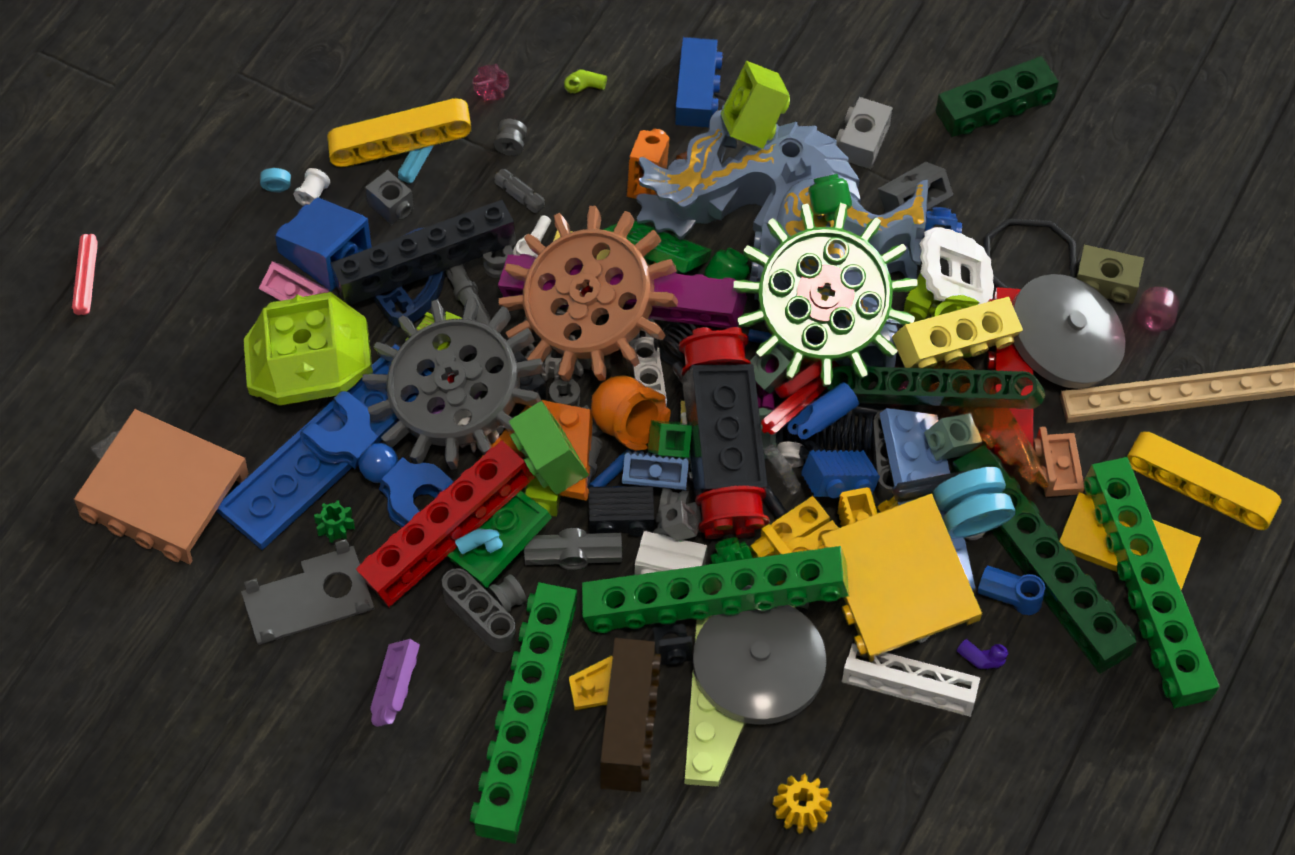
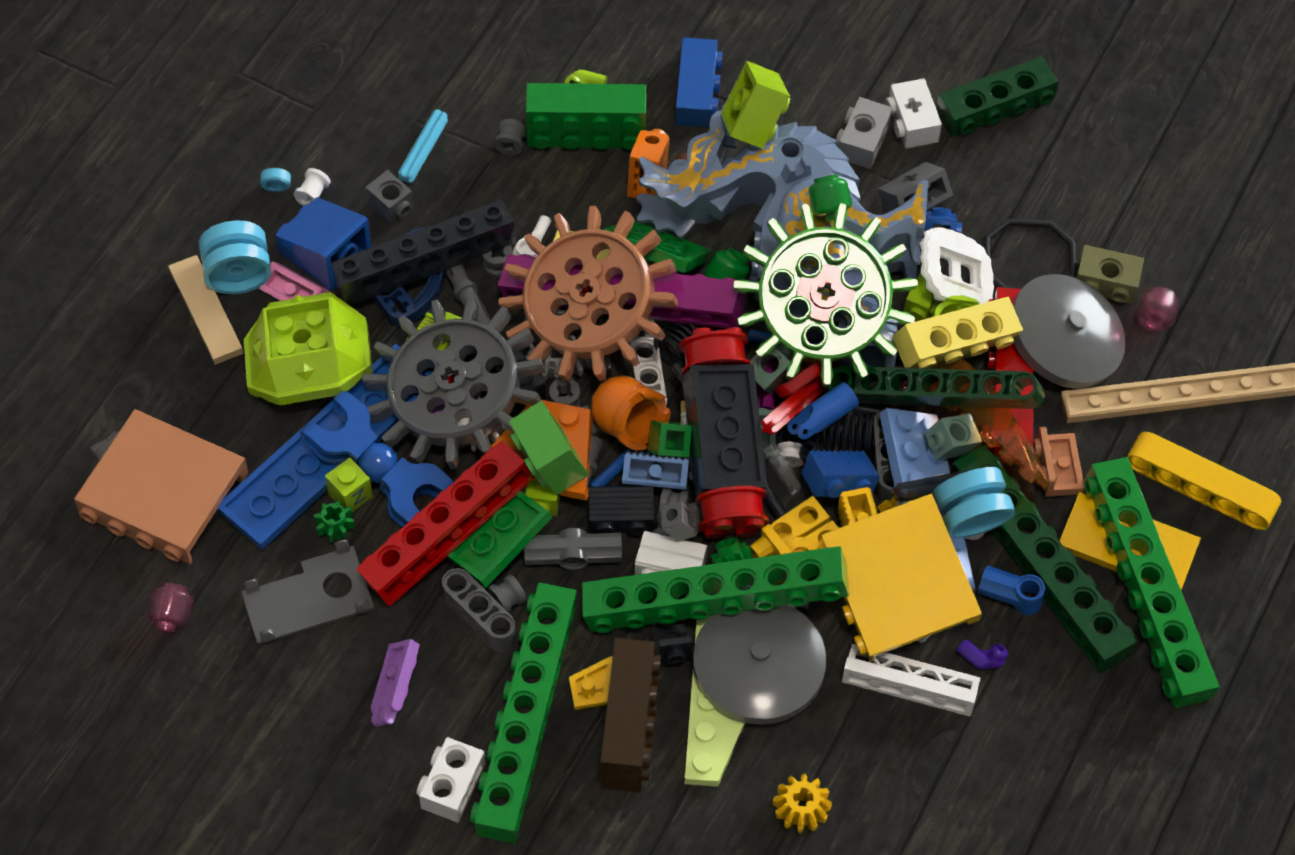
coral axle [72,234,97,315] -> none
yellow beam [327,98,471,167] -> none
medium azure arm [455,529,503,555] -> none
clear pink gear [473,64,509,101] -> none
dark grey axle [494,169,545,213] -> none
none -> clear pink head [147,582,194,633]
none -> tan tile [168,255,244,365]
none -> medium azure wheel [199,220,271,295]
none -> lime brick [325,458,373,512]
none -> white brick [417,737,485,823]
none -> green brick [526,83,646,150]
none -> white brick [885,78,942,149]

